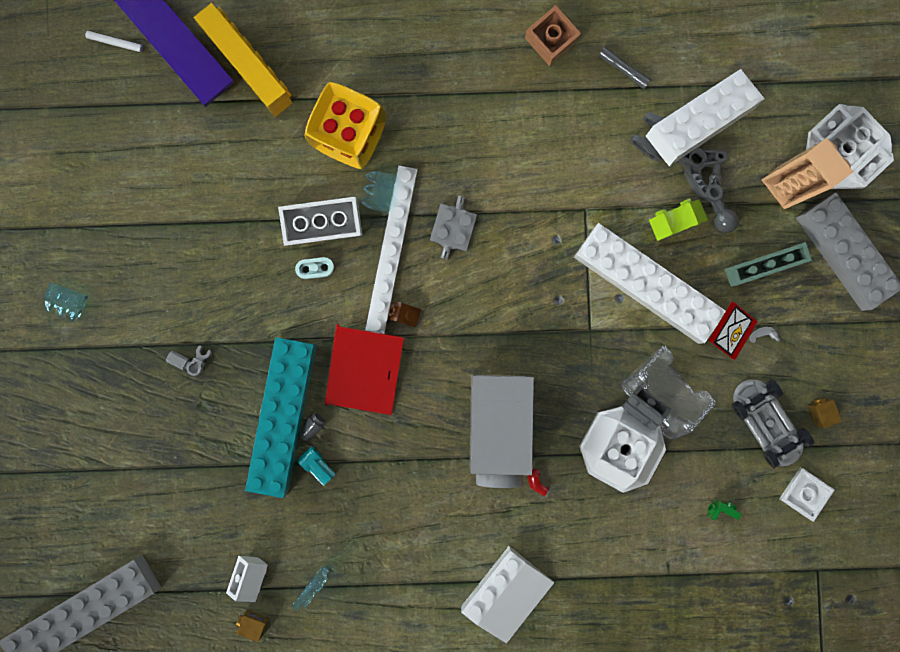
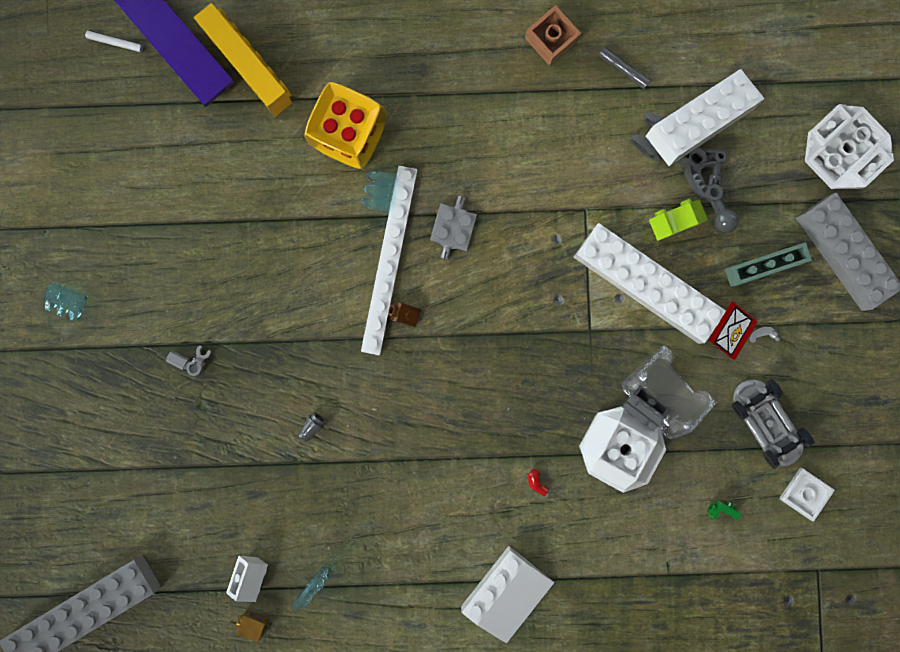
teal brick [245,337,317,498] -> none
white brick [278,197,363,246] -> none
light aqua plate [295,257,334,279] -> none
teal piece [297,446,336,486] -> none
red piece [324,324,404,415] -> none
light grey container [470,375,534,488] -> none
light nougat brick [761,138,854,209] -> none
pearl gold brick [808,397,842,428] -> none

